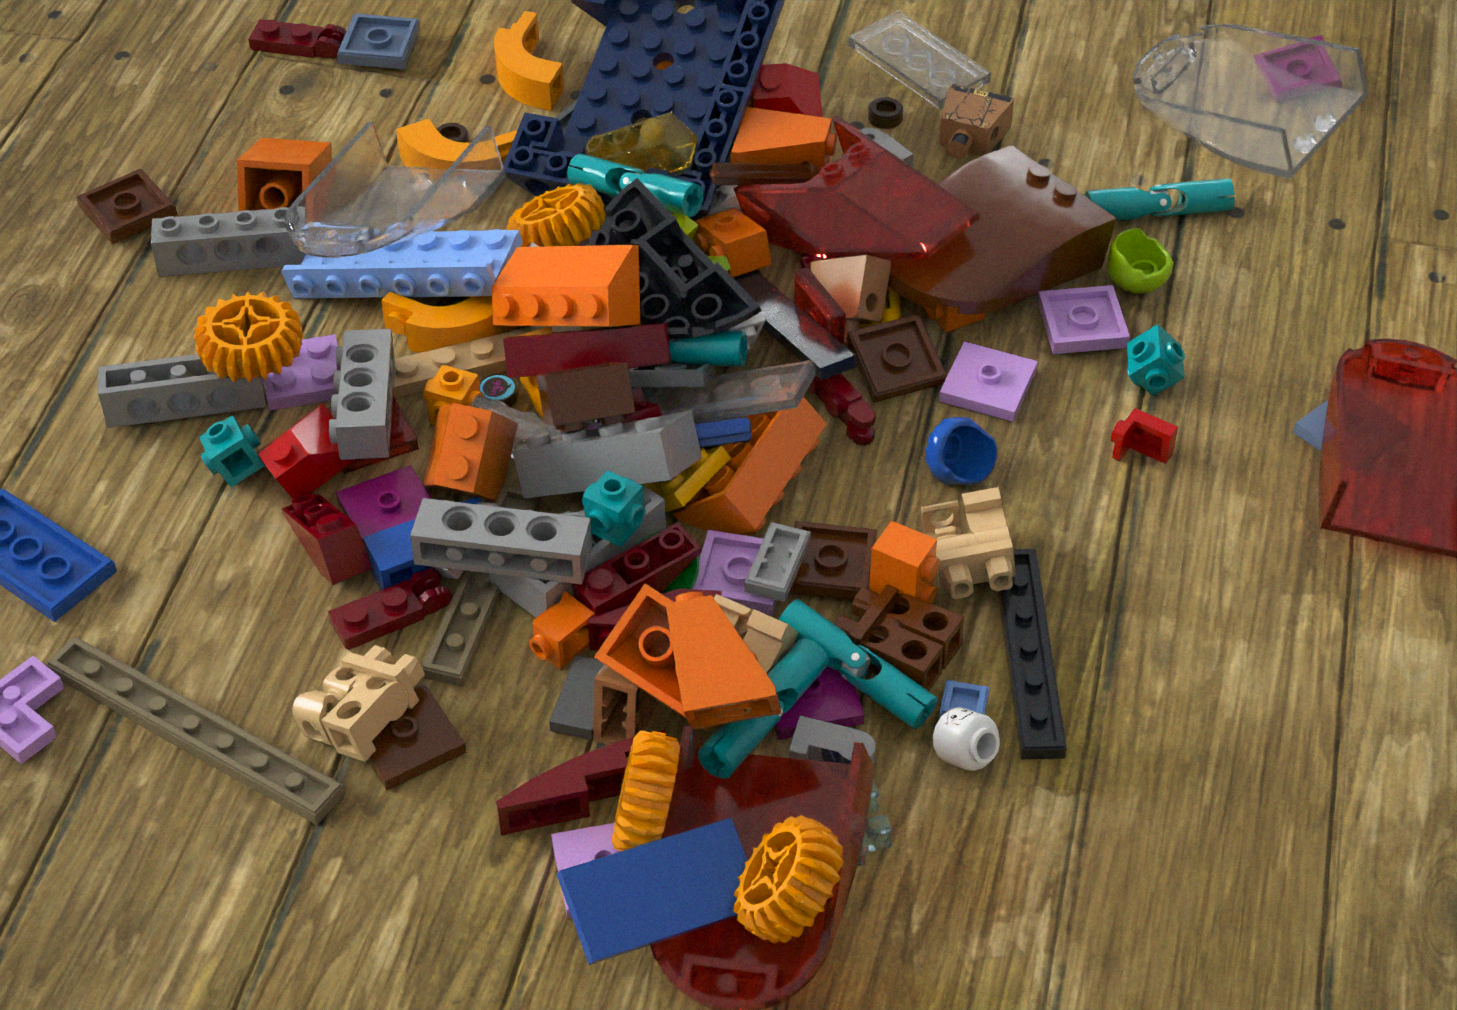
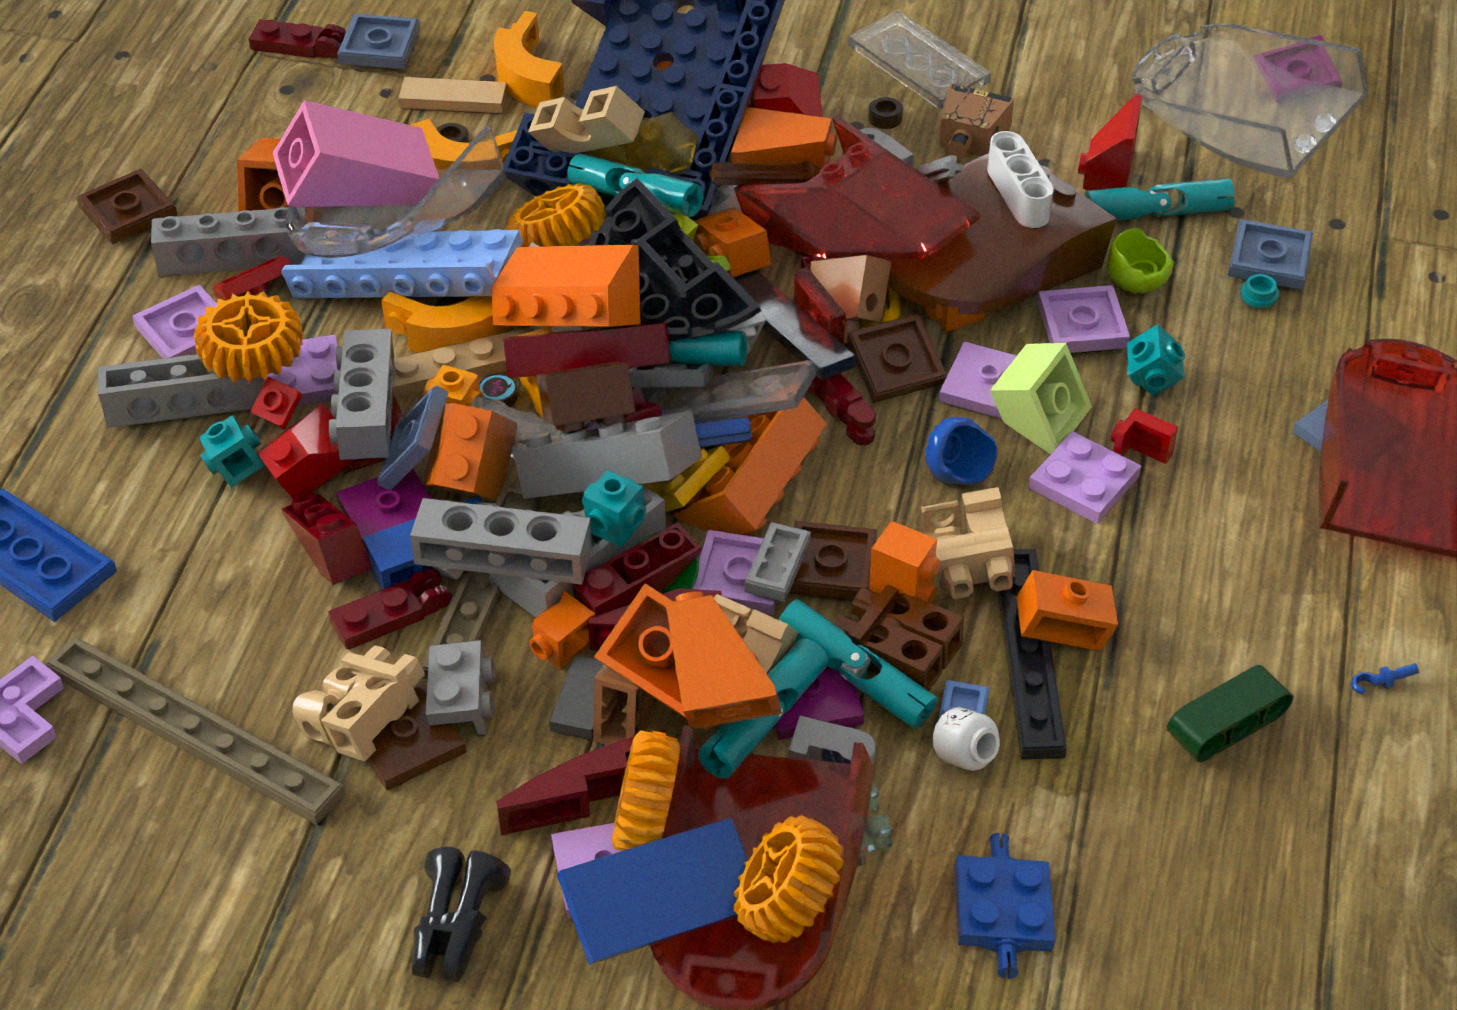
none -> lavender plate [132,284,217,359]
none -> red plate [212,256,292,301]
none -> red bracket [250,376,302,430]
none -> bright pink slope [273,100,440,207]
none -> sand blue plate [378,385,449,490]
none -> tan tile [398,77,507,113]
none -> black piece [411,847,511,982]
none -> light grey bracket [426,640,496,735]
none -> tan arch [528,86,645,154]
none -> light grey axle [909,155,963,187]
none -> blue plate [954,833,1055,979]
none -> white beam [987,131,1053,228]
none -> yellowish green slope [990,343,1092,454]
none -> orange brick [1016,570,1118,651]
none -> lavender plate [1028,431,1141,524]
none -> red slope [1078,94,1143,191]
none -> dark green beam [1167,665,1294,762]
none -> sand blue plate [1228,219,1313,290]
none -> teal plate [1240,274,1279,308]
none -> blue hand [1351,663,1419,694]

